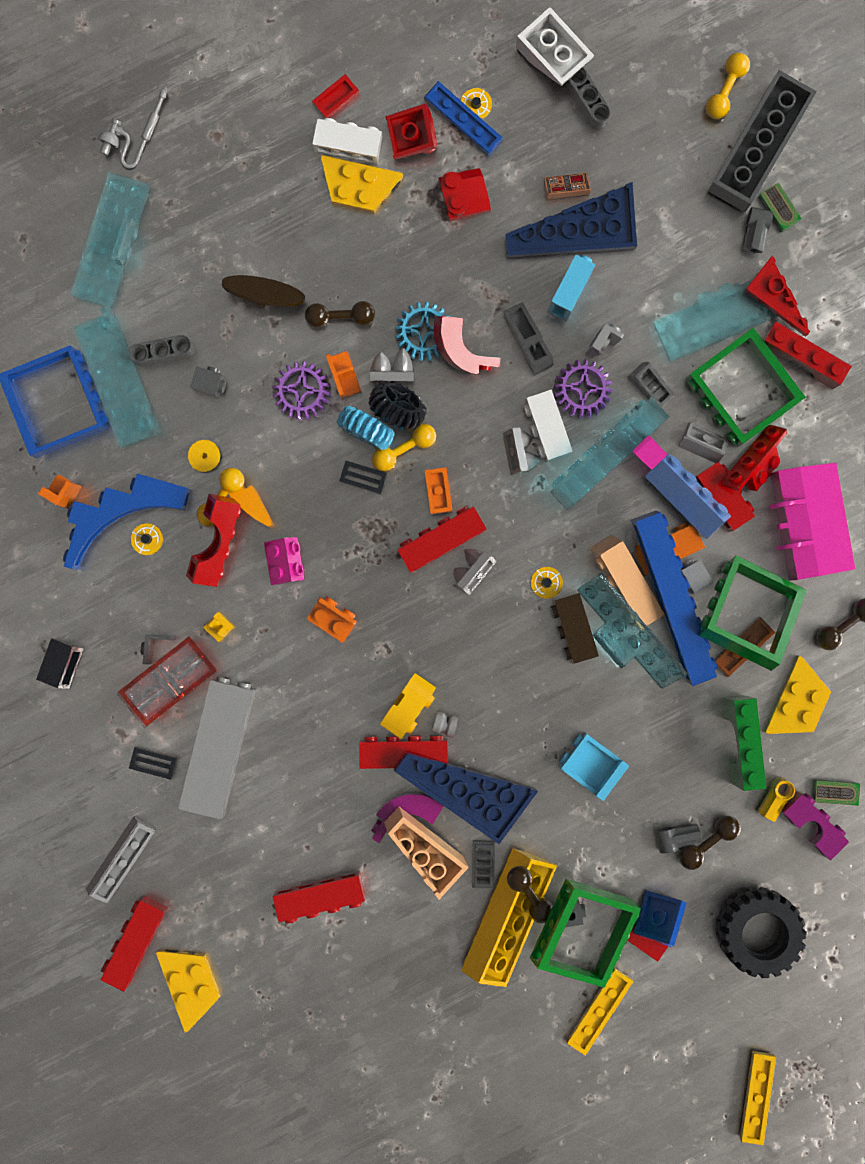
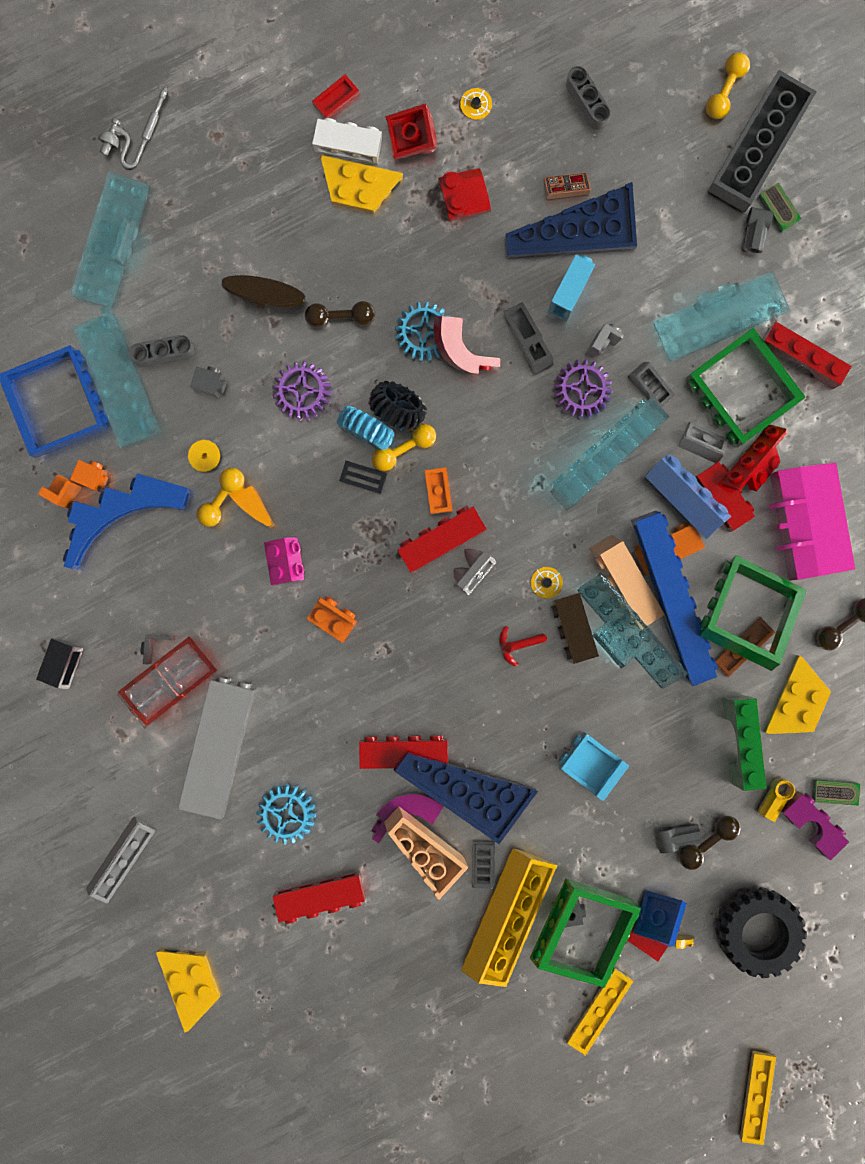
red brick [100,896,168,992] -> none
black tile [129,747,178,780] -> none
yellow piece [131,523,163,555] -> none
red arch [186,493,241,587] -> none
yellow tile [203,612,235,642] -> none
orange panel [326,351,362,400] -> none
light grey tile [370,348,414,381] -> none
yellow brick [380,673,436,739] -> none
blue tile [424,81,503,156] -> none
light grey wheel [432,711,459,738] -> none
light grey tile [503,427,541,475] -> none
dark brown piece [507,866,553,924] -> none
white slope [516,7,594,86] -> none
white brick [523,390,573,462] -> none
dark pink slope [632,435,668,470] -> none
light grey brick [681,558,714,594] -> none
red wing [745,256,810,337] -> none
none -> orange brick [70,460,108,492]
none -> medium azure gear [256,784,316,844]
none -> red piece [499,626,547,667]
none -> yellow tile [674,935,694,949]

